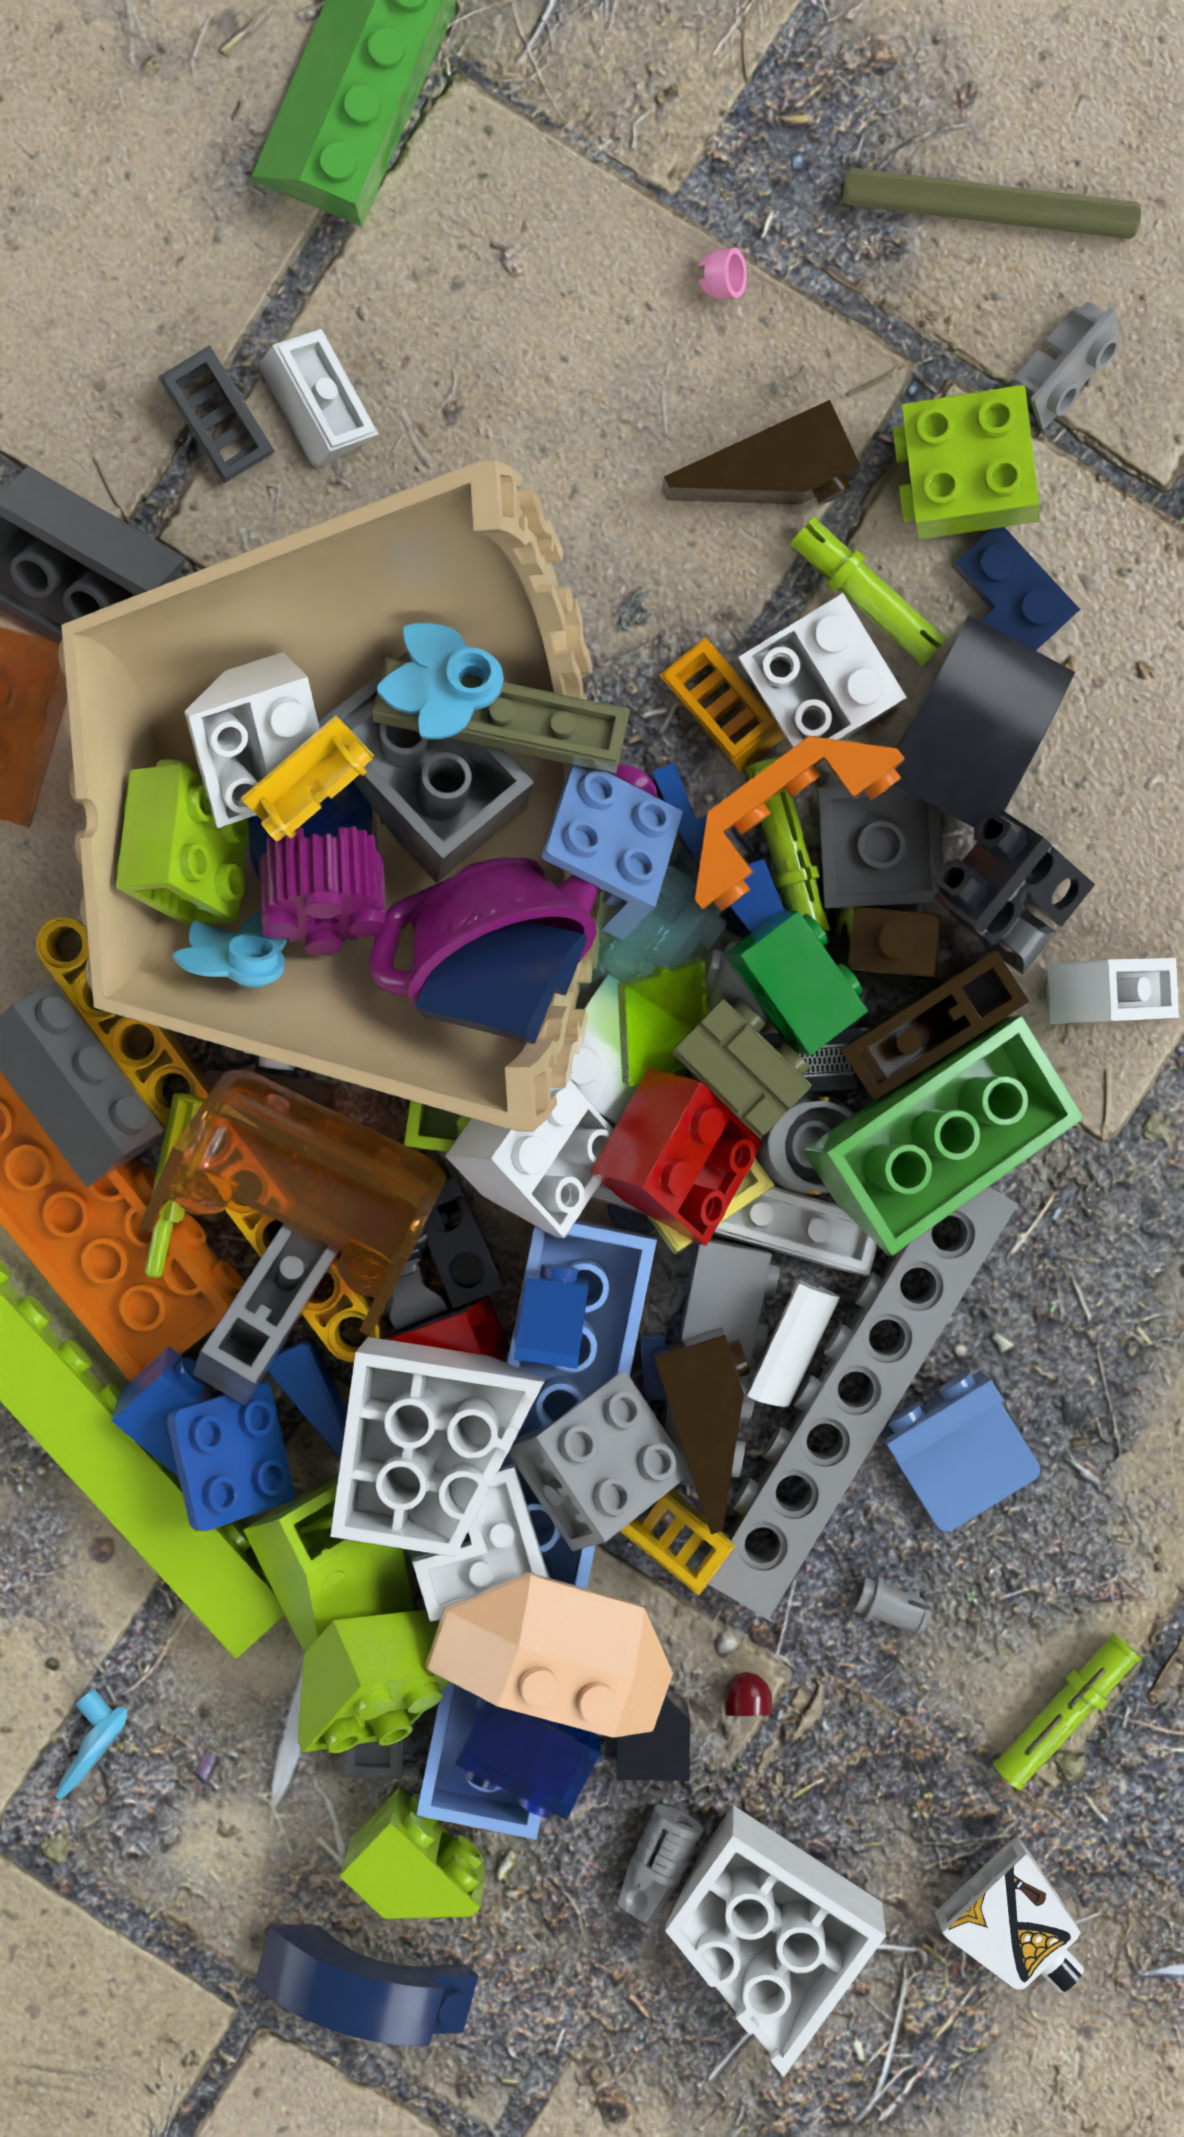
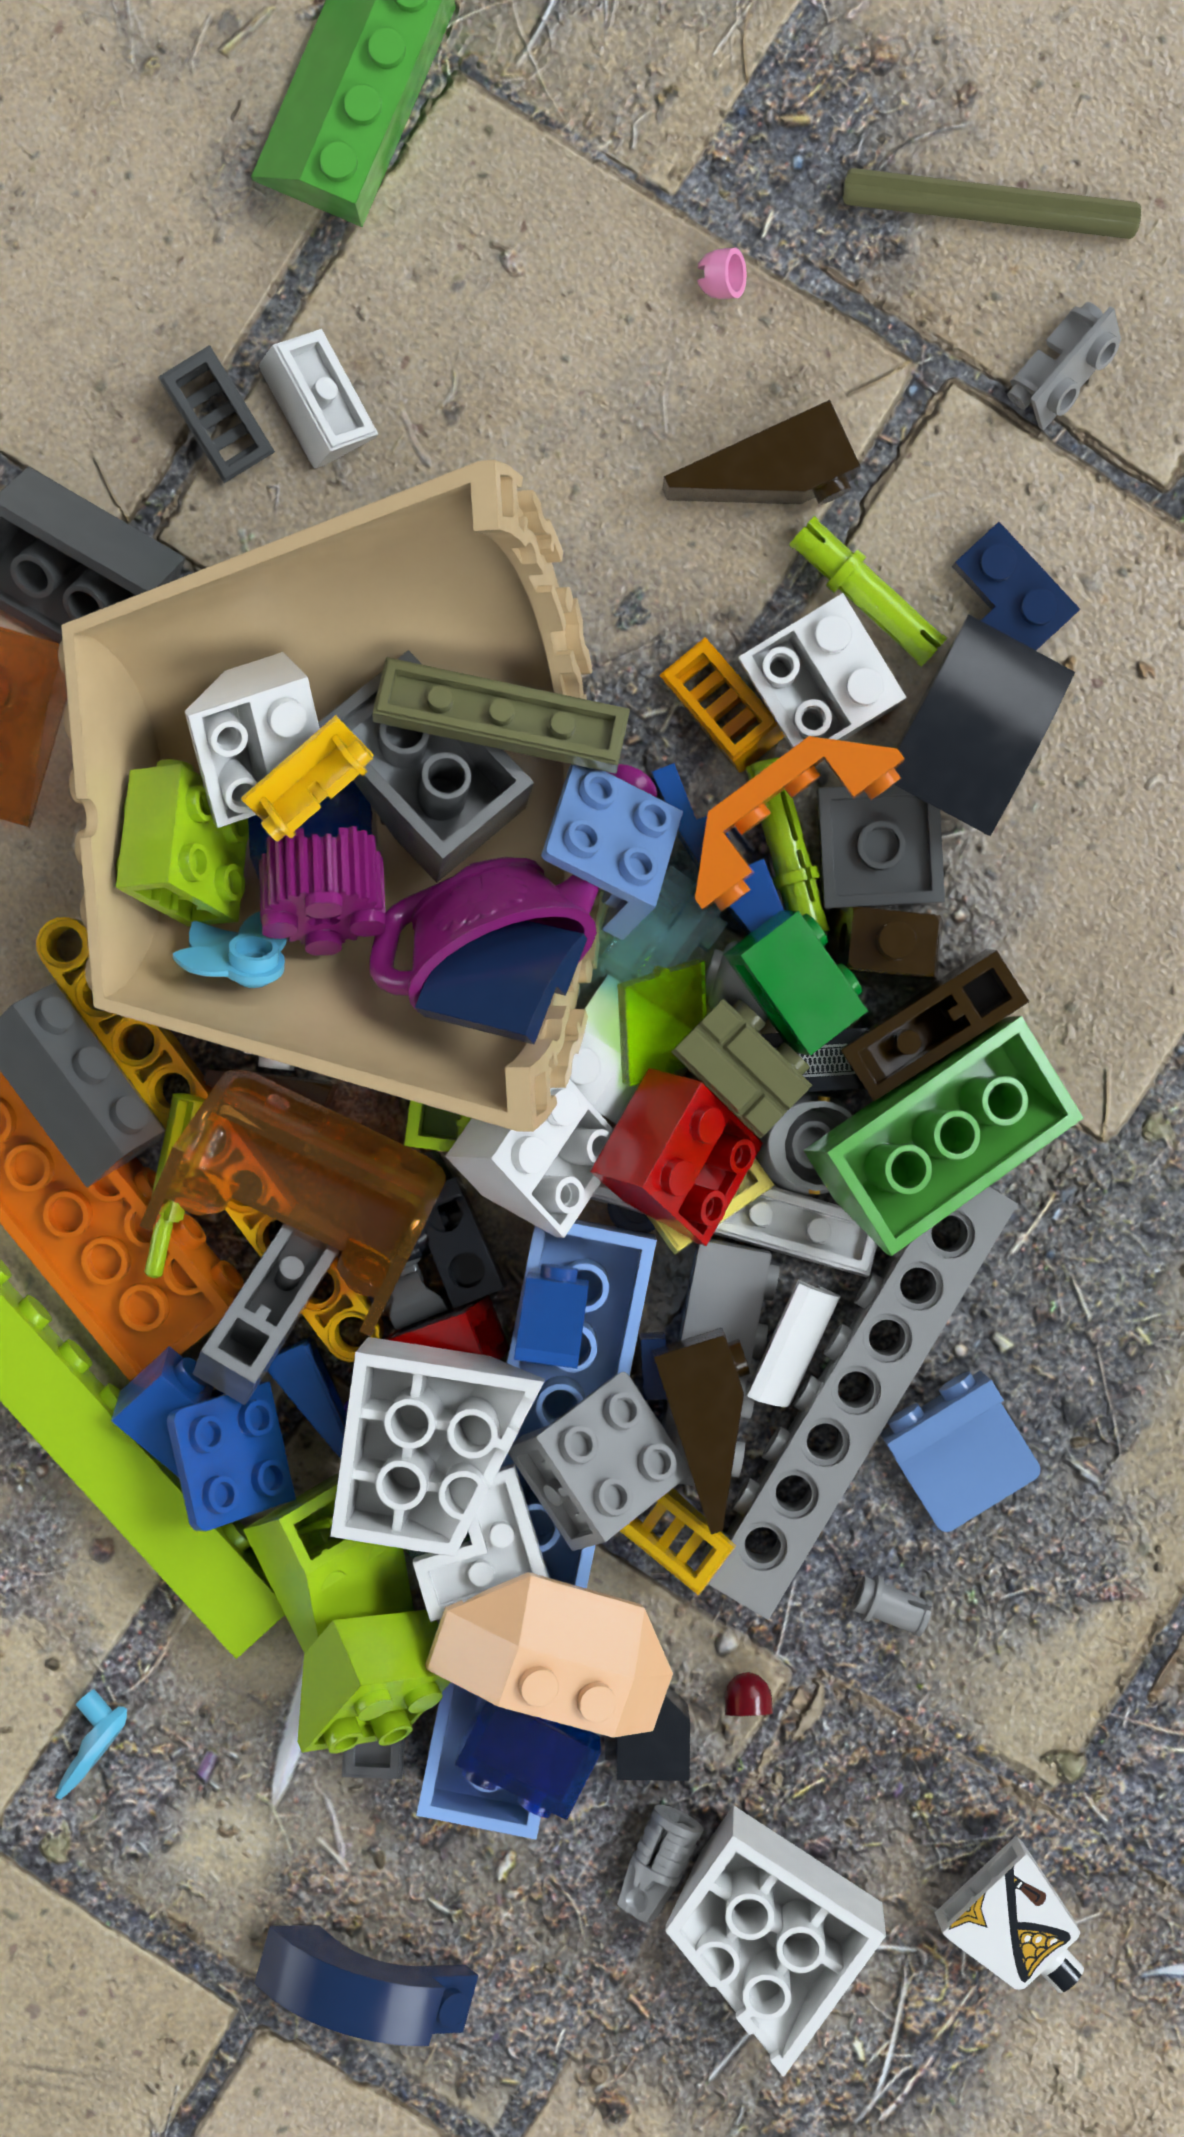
lime slope [339,1787,486,1919] -> none
medium azure plate [377,623,503,739] -> none
lime brick [893,384,1040,540] -> none
black hips [933,810,1095,975] -> none
lime pin [992,1632,1142,1791] -> none
white slope [1046,958,1179,1024] -> none

